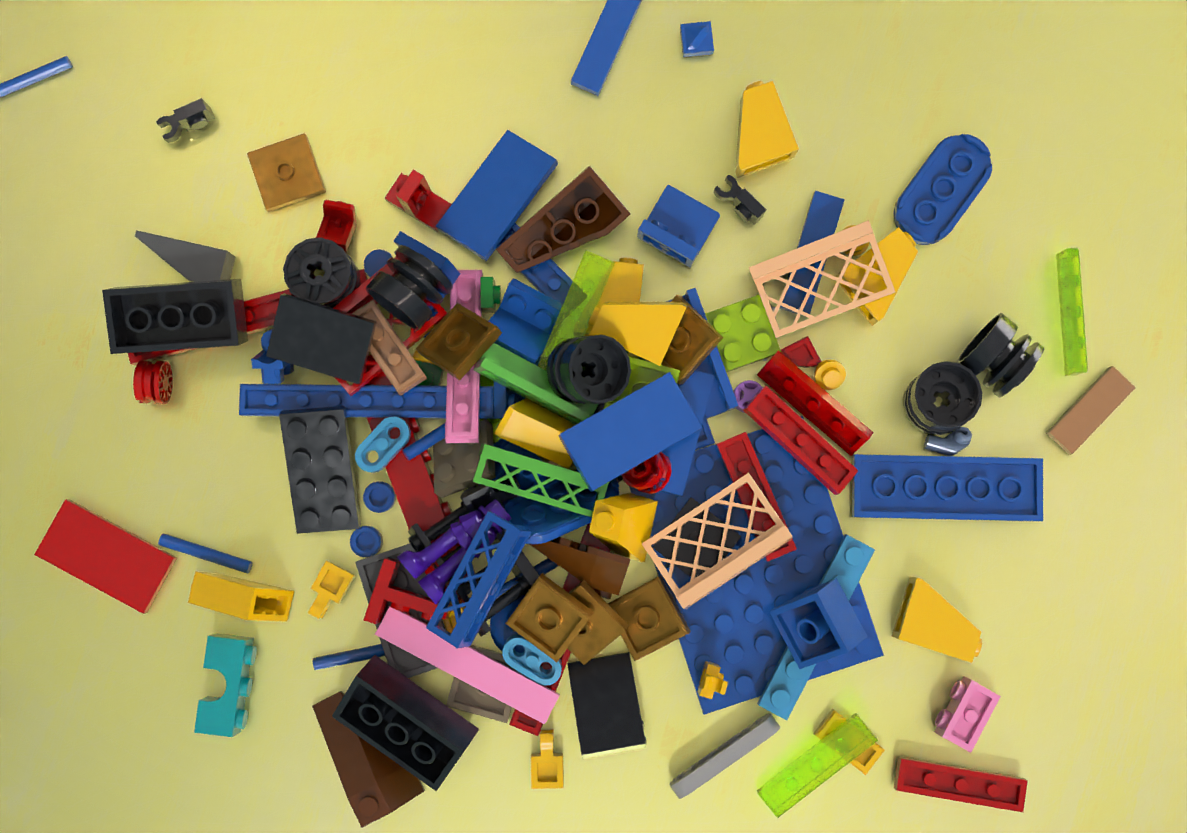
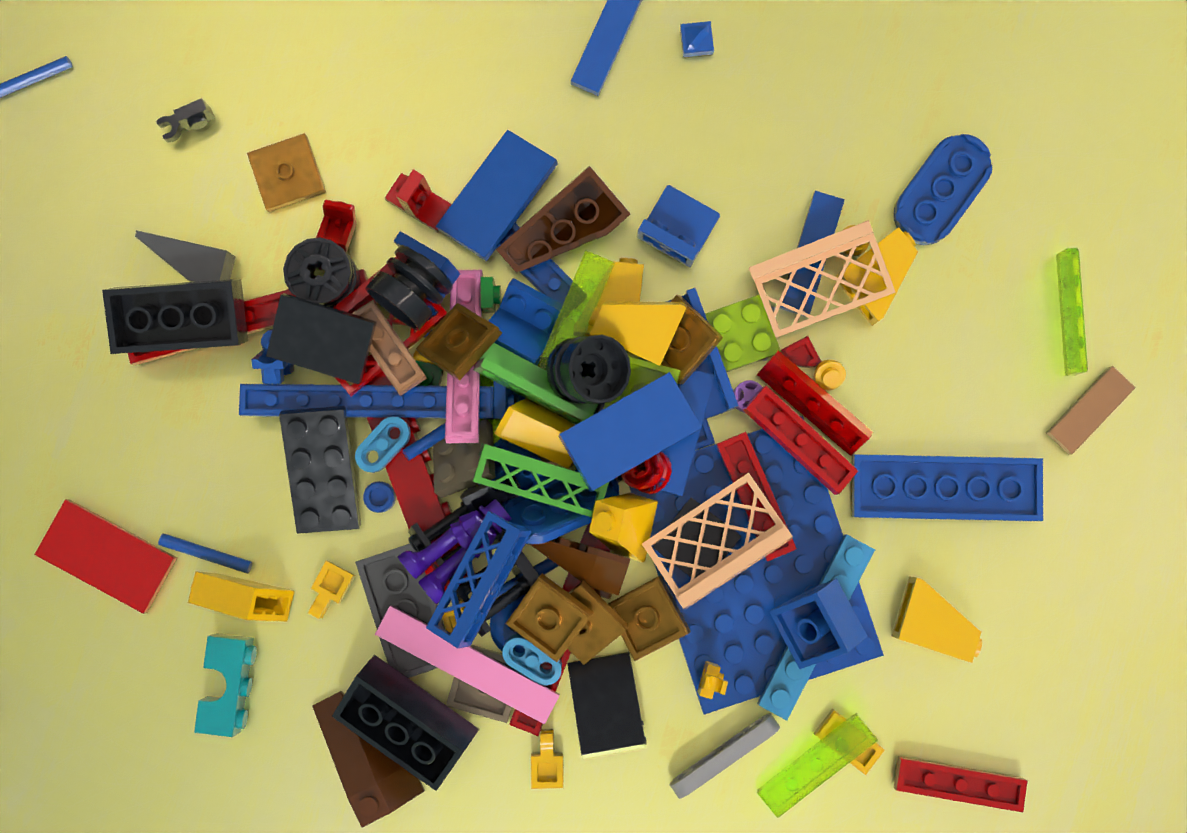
red wheel [133,360,173,404] -> none
blue bar [313,644,385,671] -> none
blue tile [350,526,383,557] -> none
red bracket [363,557,452,624] -> none
blue tile [364,249,392,277] -> none
black plate [714,175,767,225] -> none
yellow slope [735,81,799,178] -> none
black wheel [903,361,982,436] -> none
sand blue arm [924,427,972,456] -> none
bright pink bracket [934,676,1001,753] -> none
black wheel [957,313,1044,398] -> none

